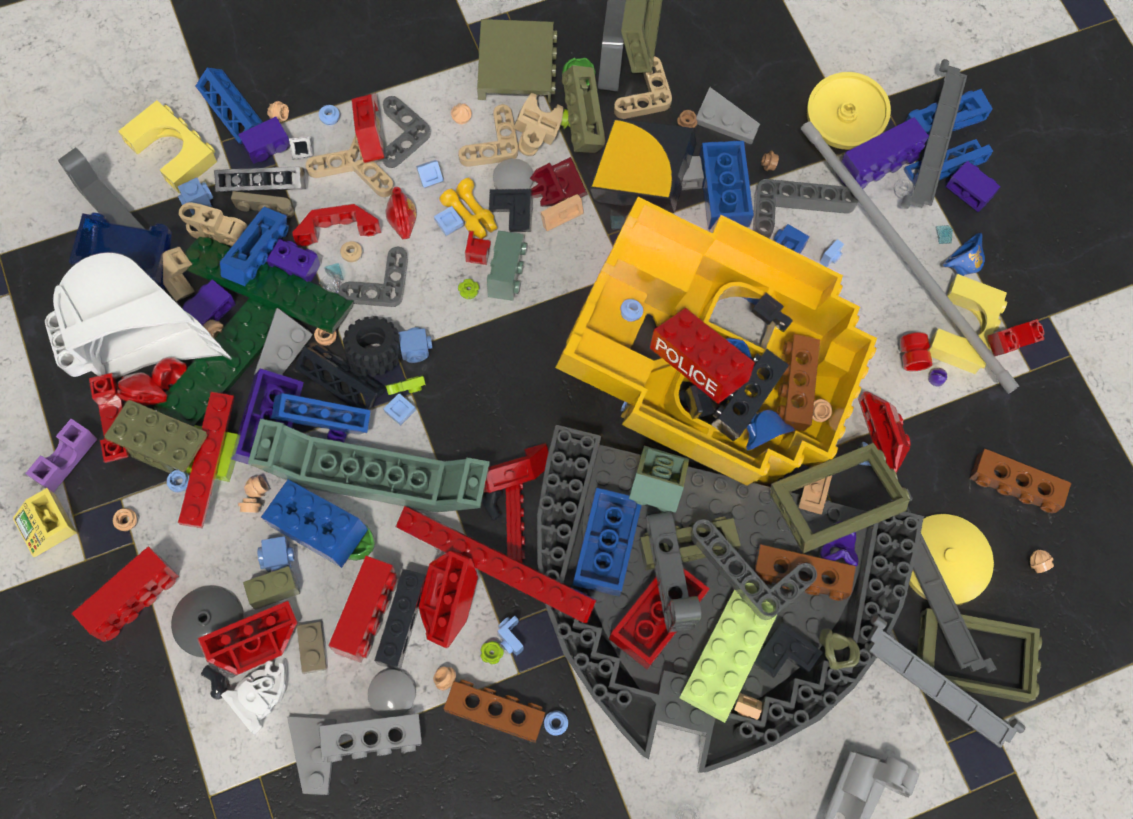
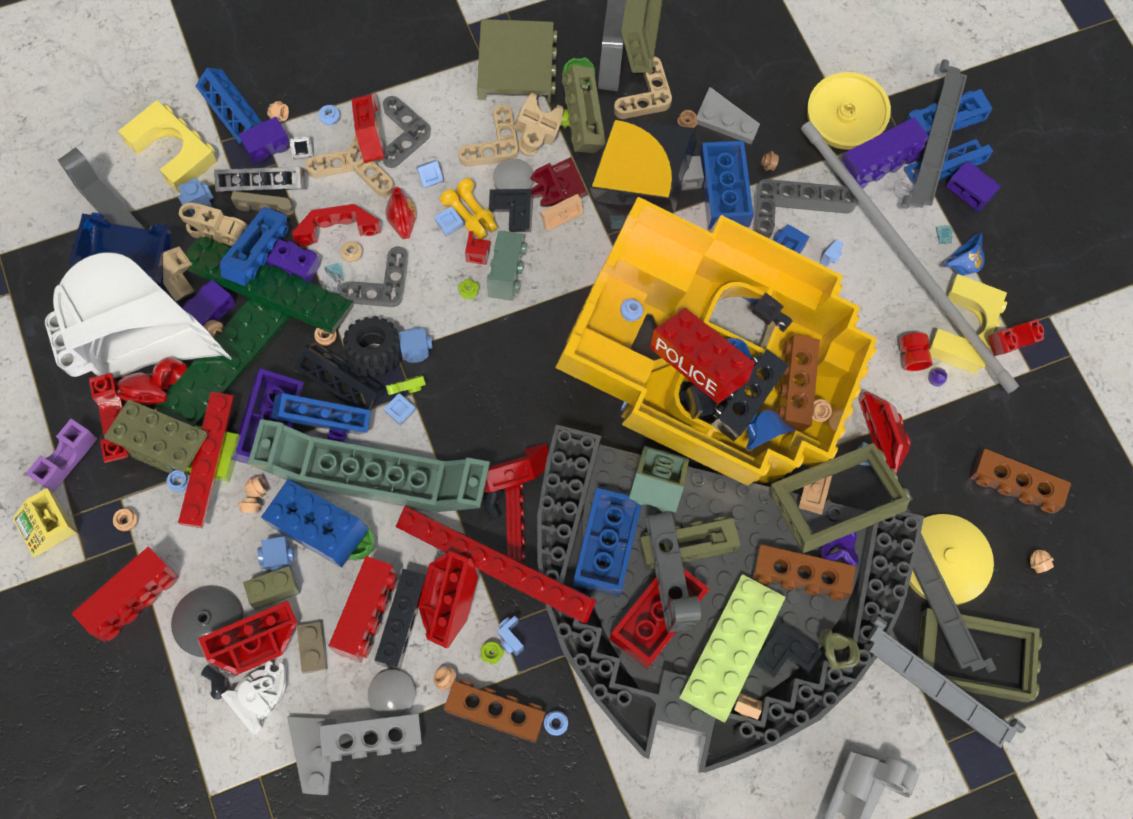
light grey wing [254,308,313,375] -> none
light nougat plate [451,103,472,124] -> none
dark grey beam [691,519,817,620] -> none

